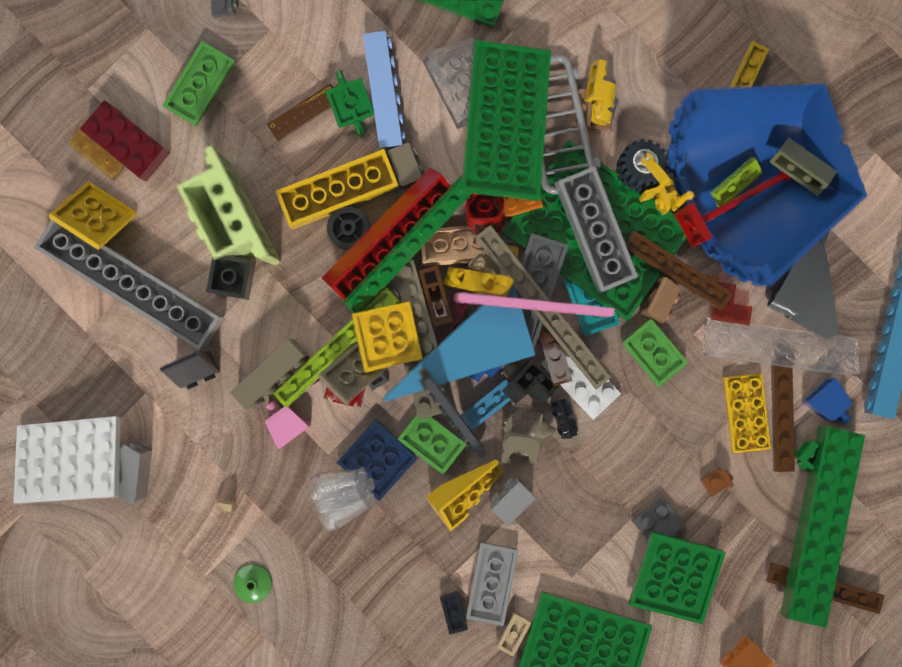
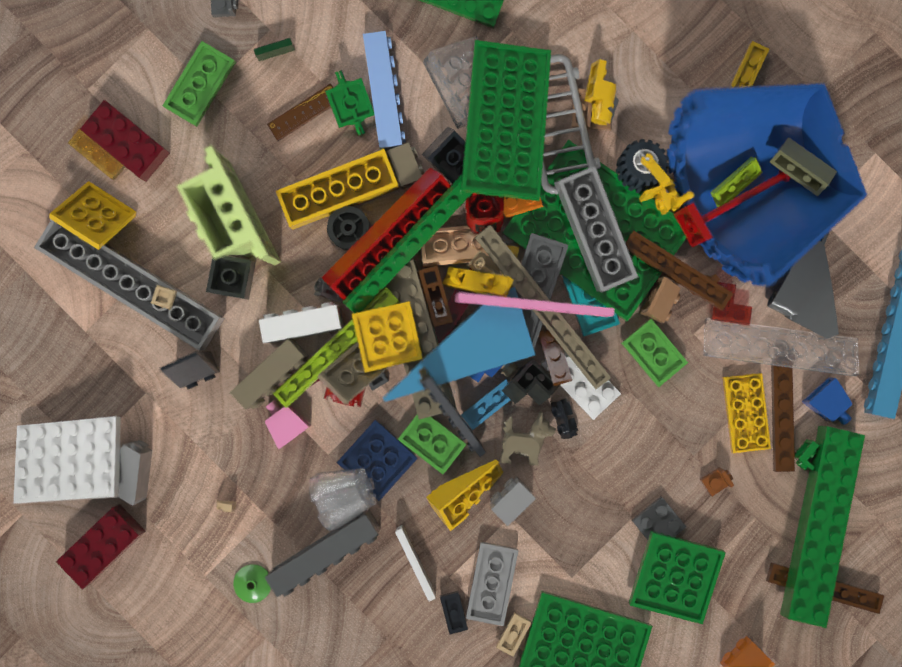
none -> dark red brick [56,504,146,590]
none -> tan tile [151,285,177,309]
none -> dark green tile [254,38,295,61]
none -> white brick [259,302,344,343]
none -> dark grey brick [265,508,381,598]
none -> dark grey bracket [314,277,342,303]
none -> white tile [395,525,436,601]
none -> black slope [421,127,465,184]

